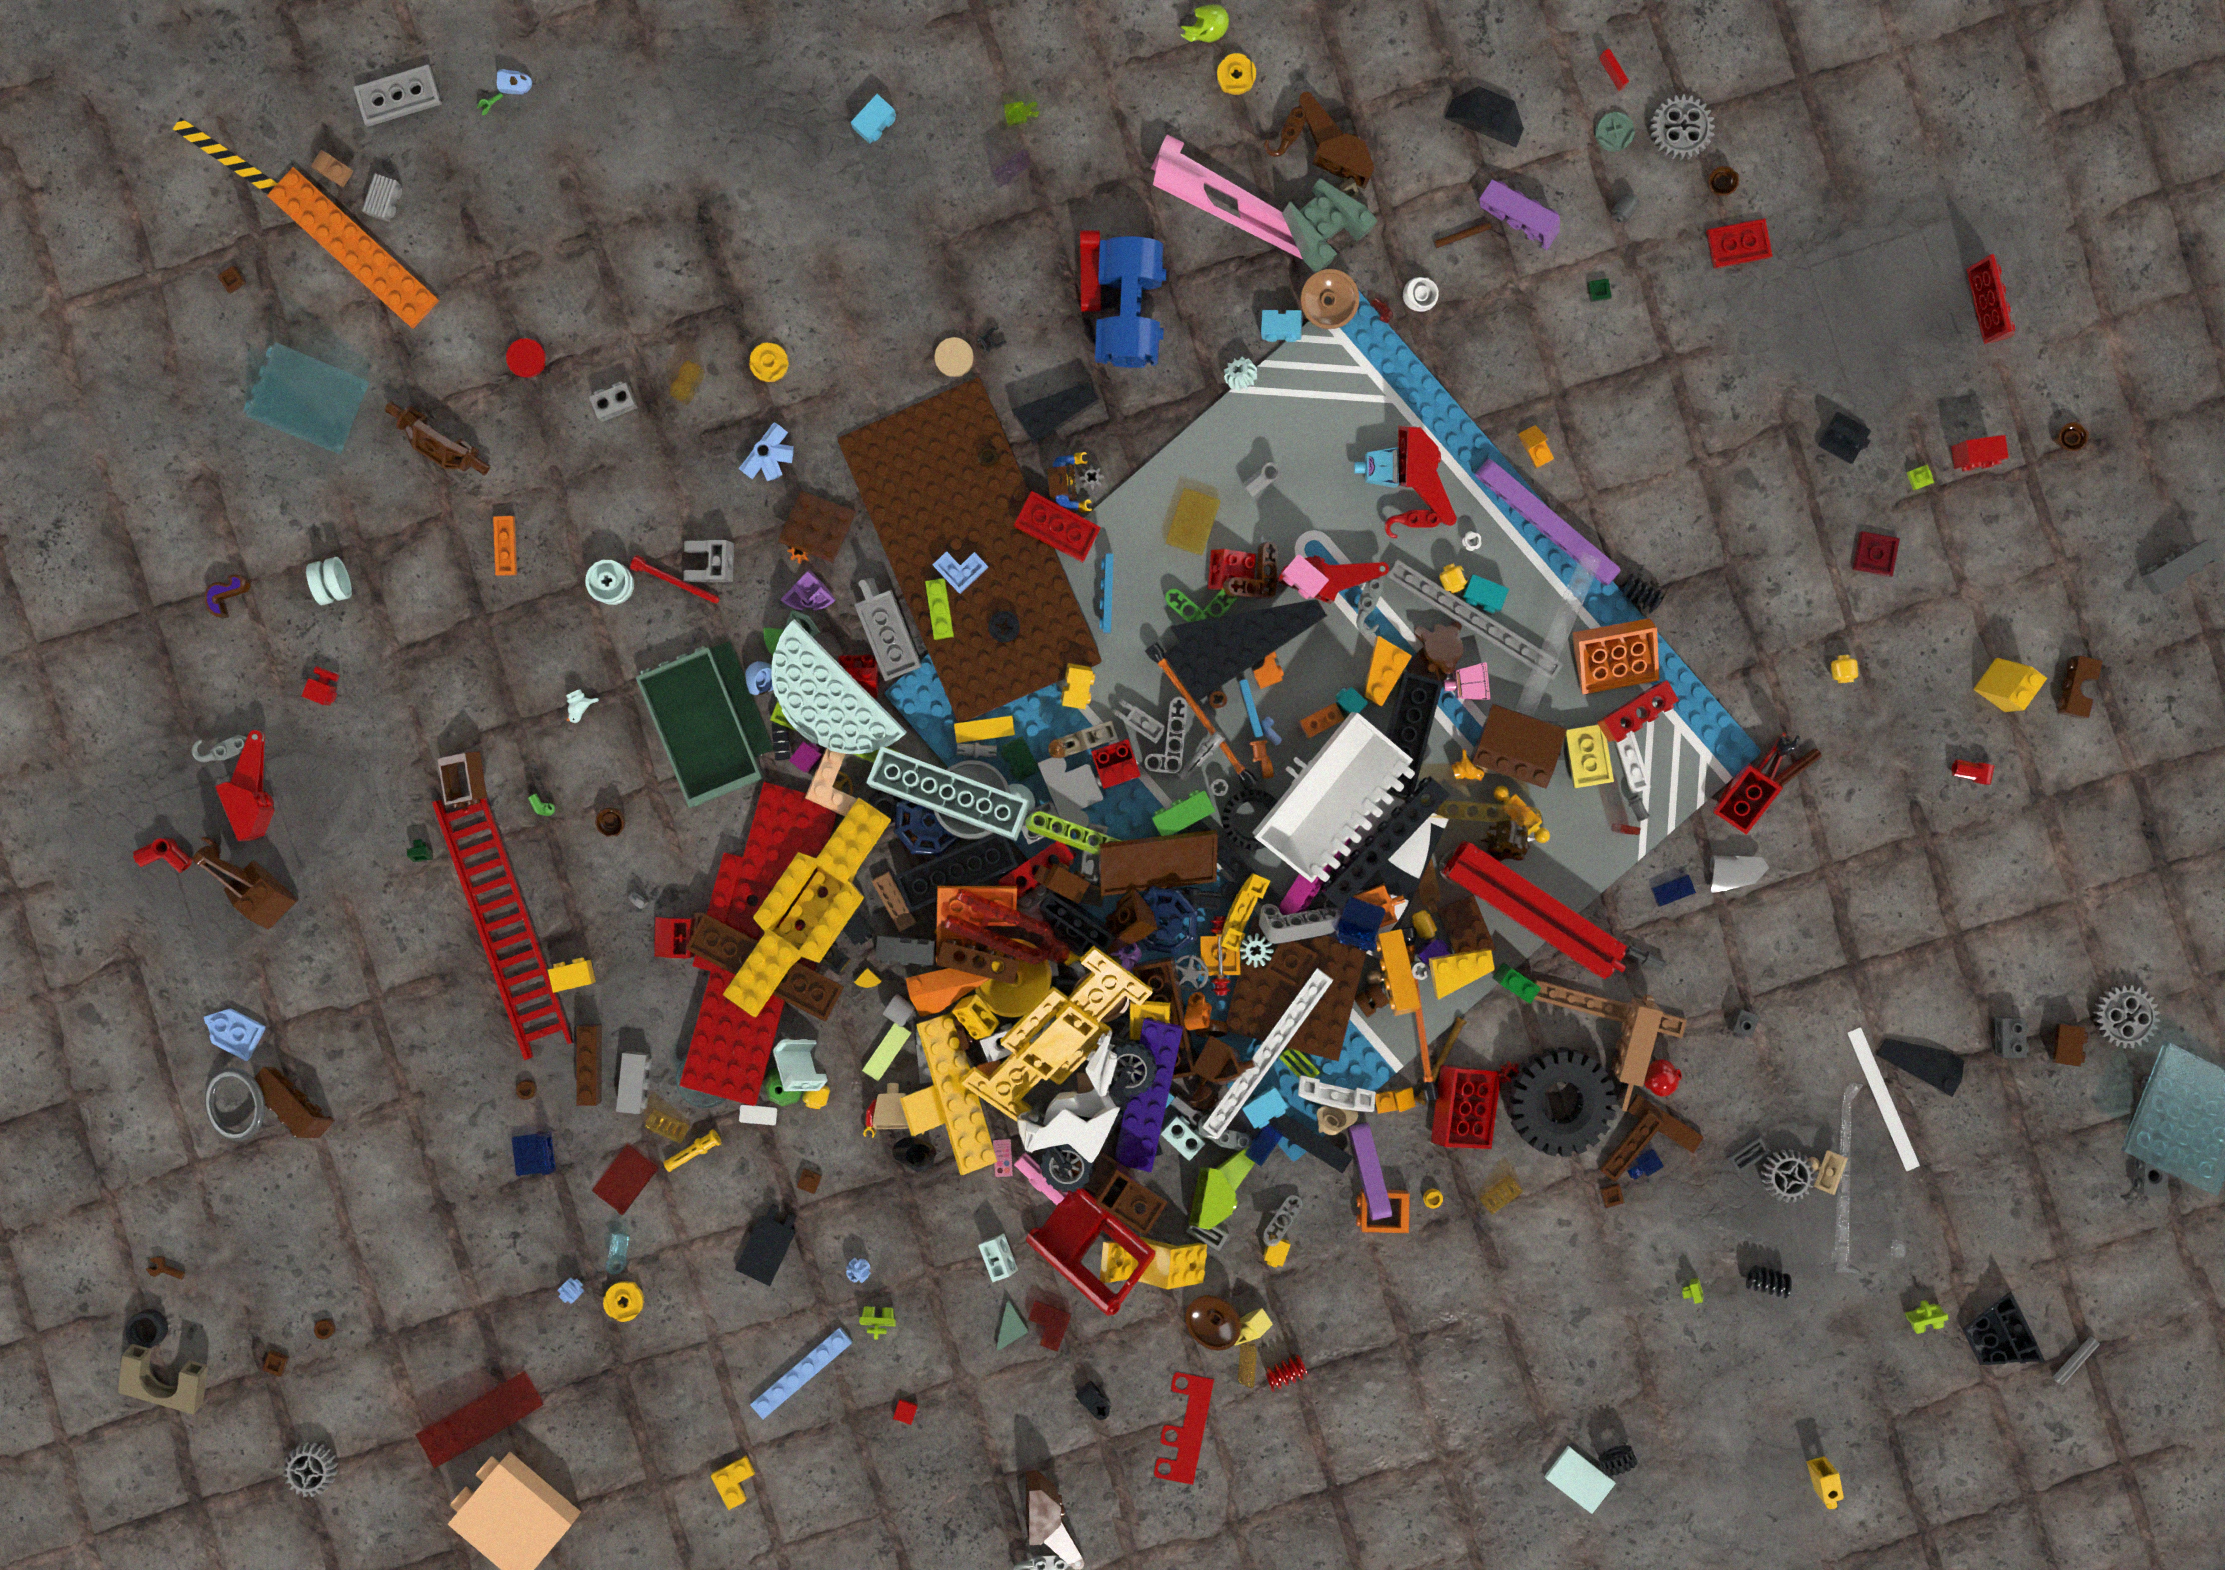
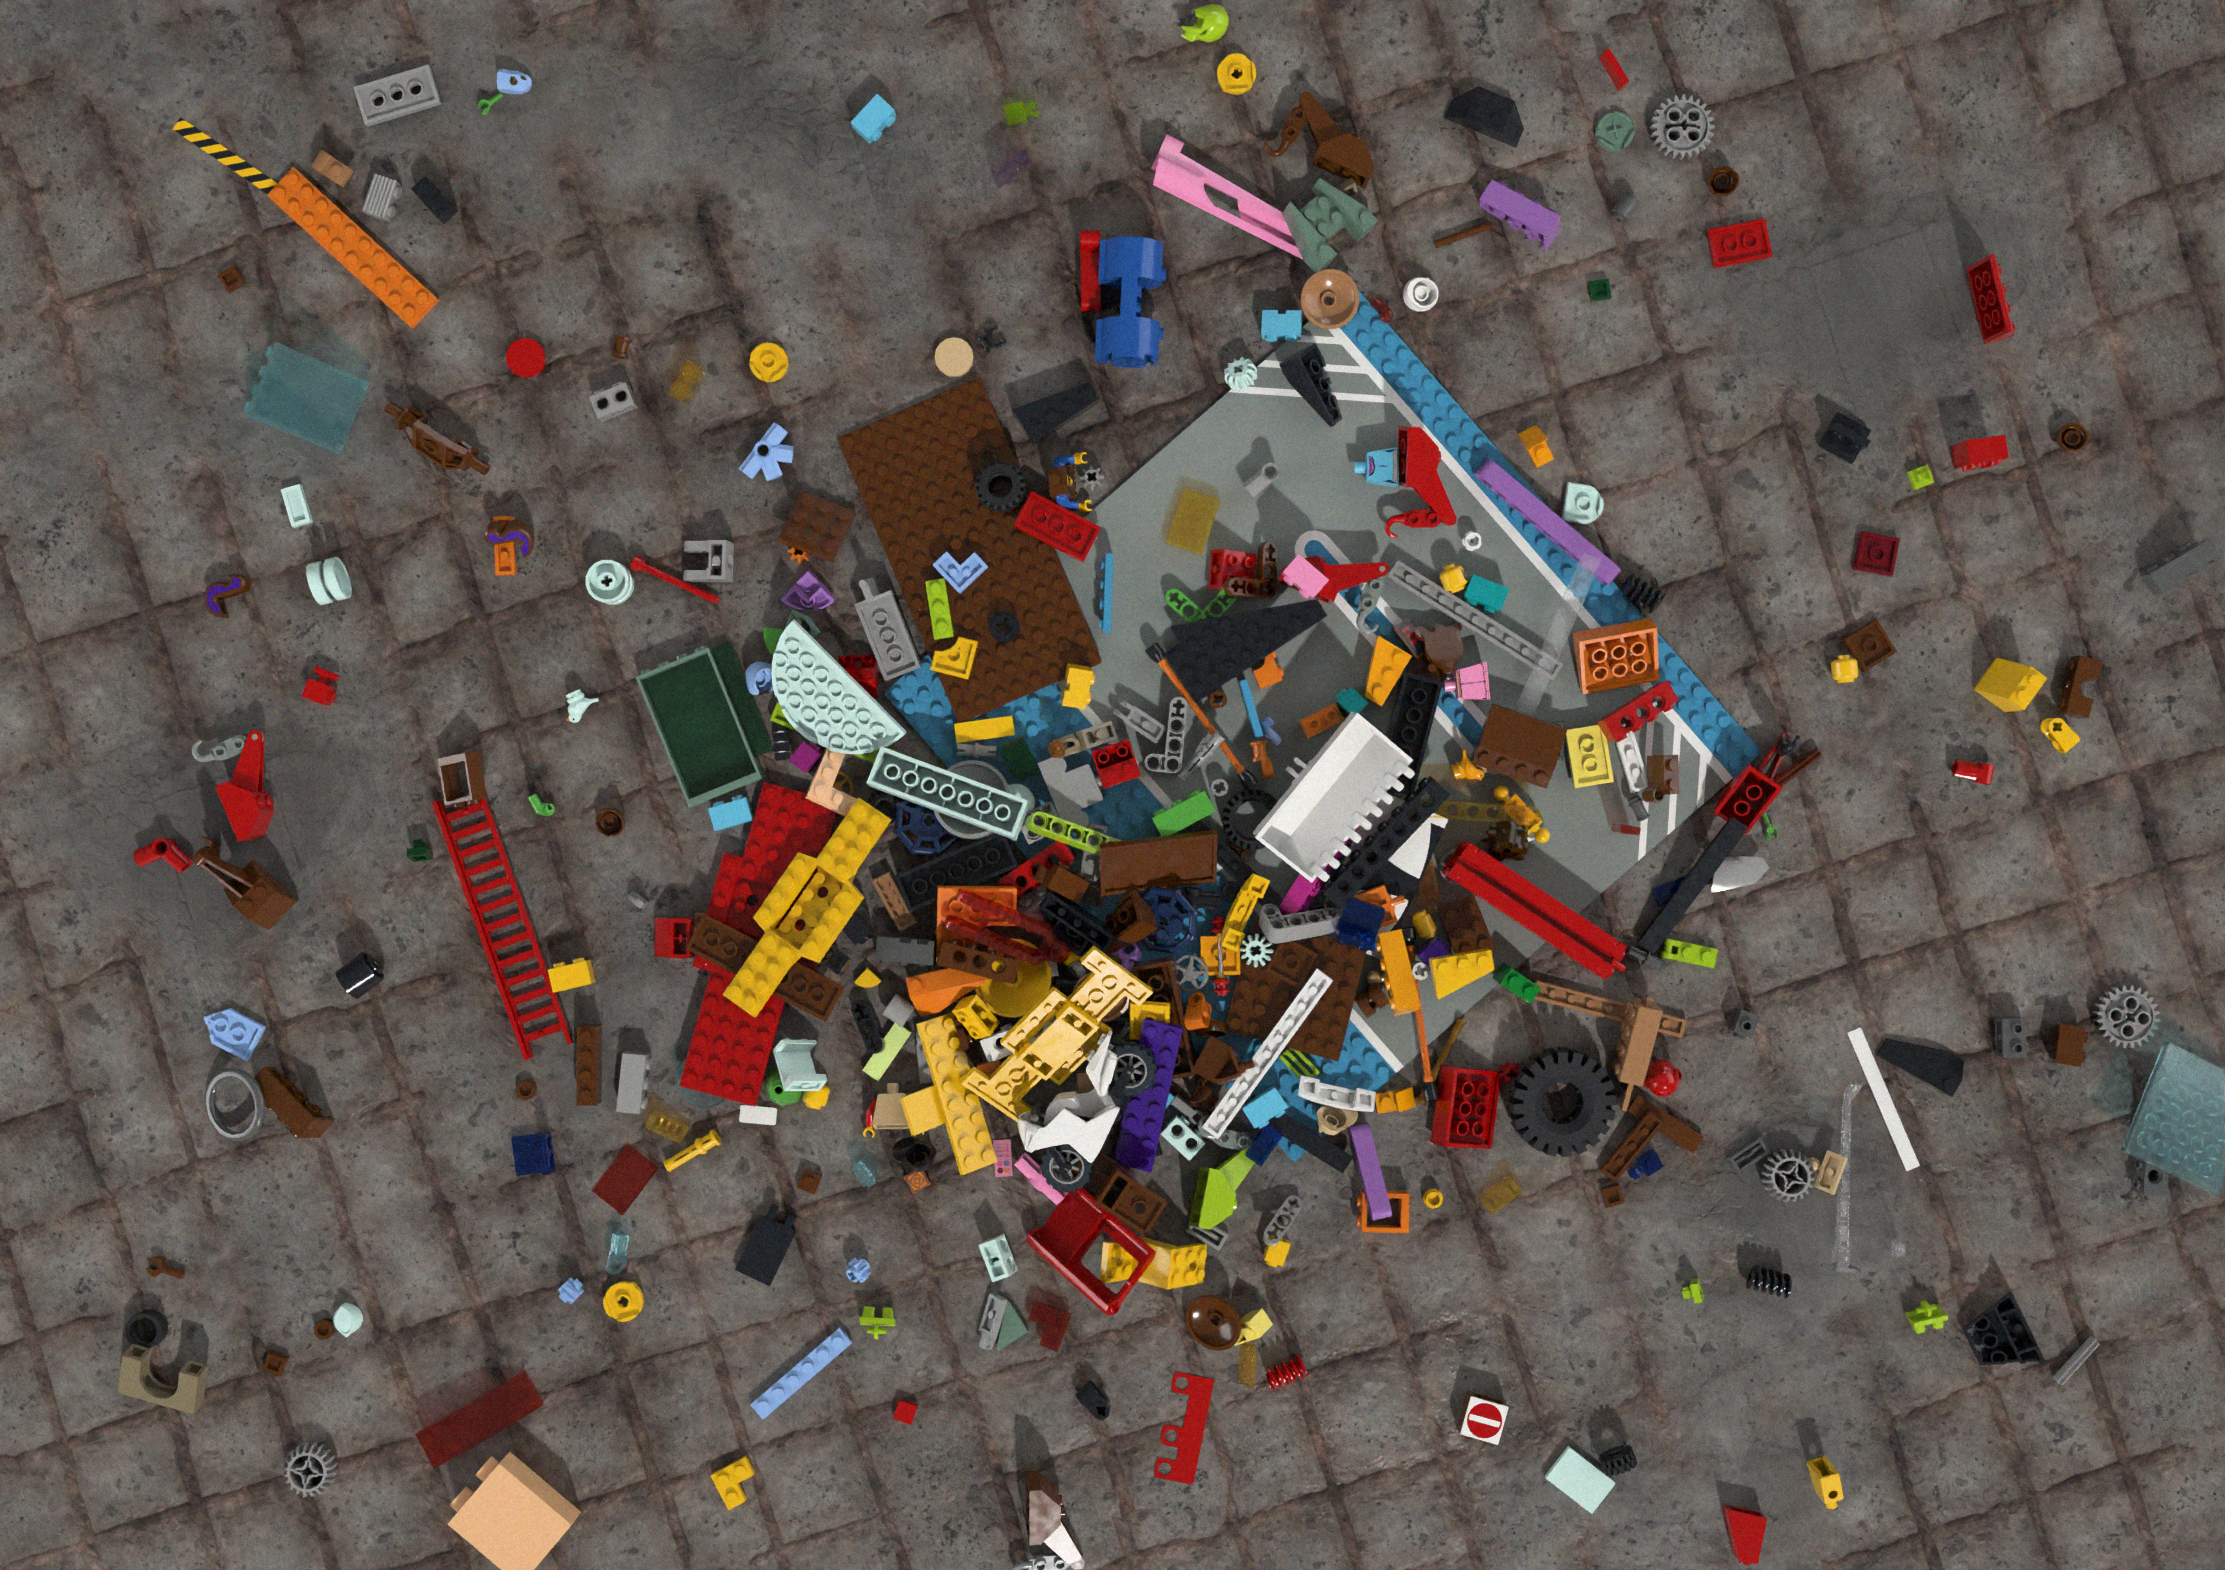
none -> light aqua tile [281,484,313,528]
none -> light aqua hat [333,1303,363,1337]
none -> black piece [335,952,384,999]
none -> black brick [411,176,458,224]
none -> reddish brown animal [484,520,535,558]
none -> reddish brown bush [610,335,632,360]
none -> medium azure brick [708,795,754,831]
none -> black beam [851,1000,885,1054]
none -> clear light blue brick [851,1158,879,1188]
none -> tile [904,1171,931,1194]
none -> yellow tile [930,637,978,680]
none -> black tyre [975,461,1026,513]
none -> light grey hinge [979,1293,1008,1350]
none -> copper hand [1227,841,1253,861]
none -> black wedge [1279,343,1342,427]
none -> slope [1392,618,1425,661]
none -> piece [1457,1391,1509,1445]
none -> light aqua tile [1561,482,1604,524]
none -> black tile [1637,816,1748,954]
none -> reddish brown hinge [1642,755,1679,803]
none -> lime plate [1660,938,1718,968]
none -> red slope [1723,1504,1767,1566]
none -> bright green hand [1762,812,1778,841]
none -> reddish brown tile [1842,619,1897,672]
none -> yellow piece [2040,718,2080,754]

